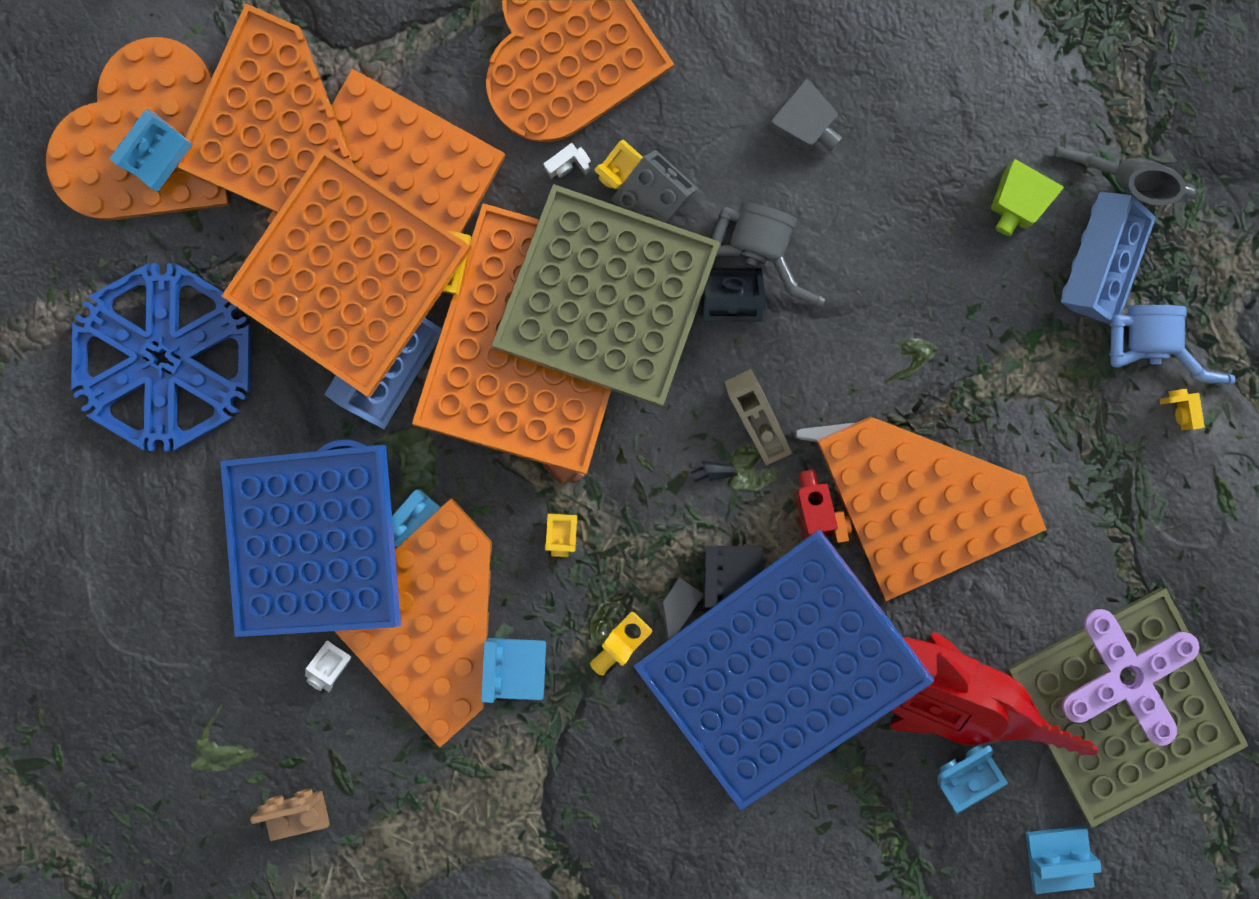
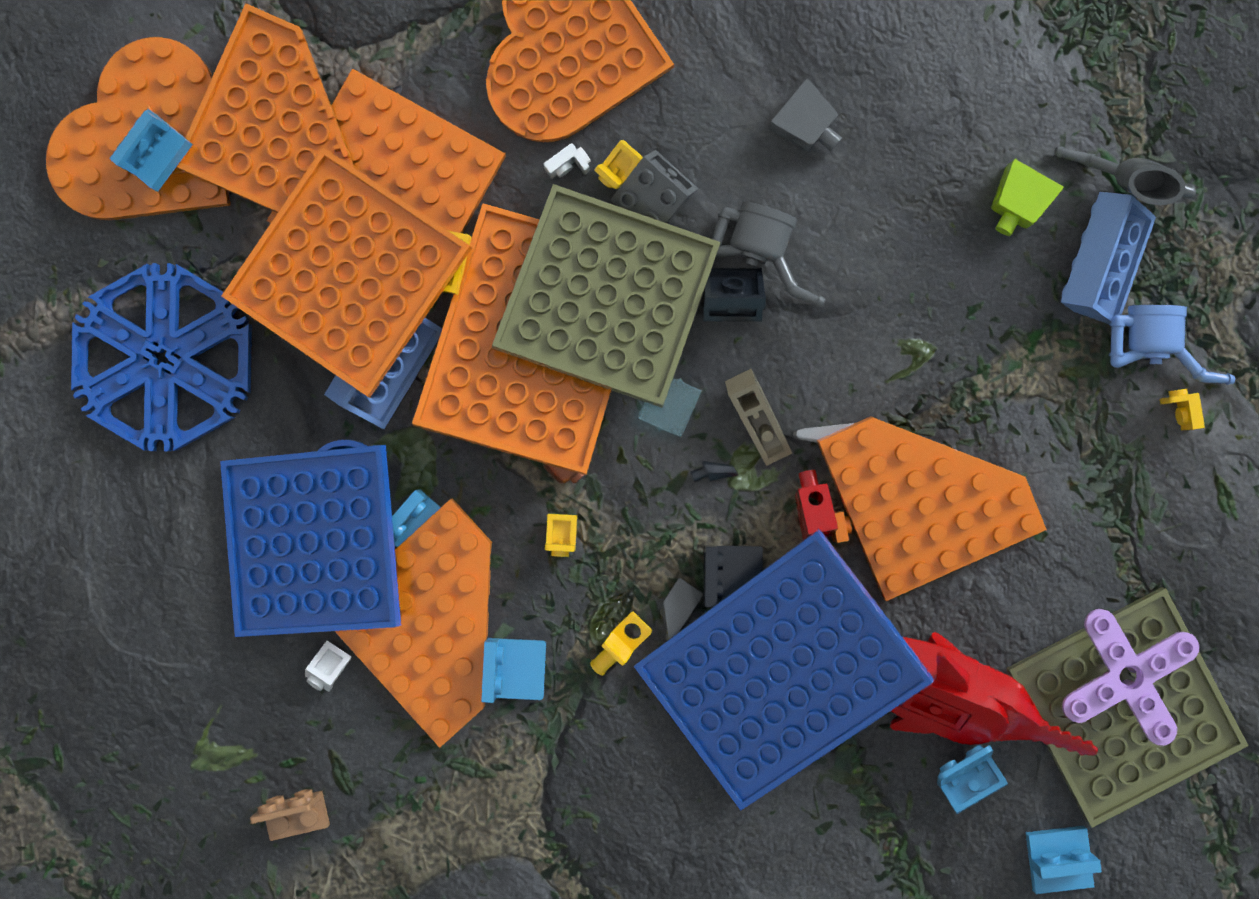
none -> clear light blue piece [637,378,702,437]

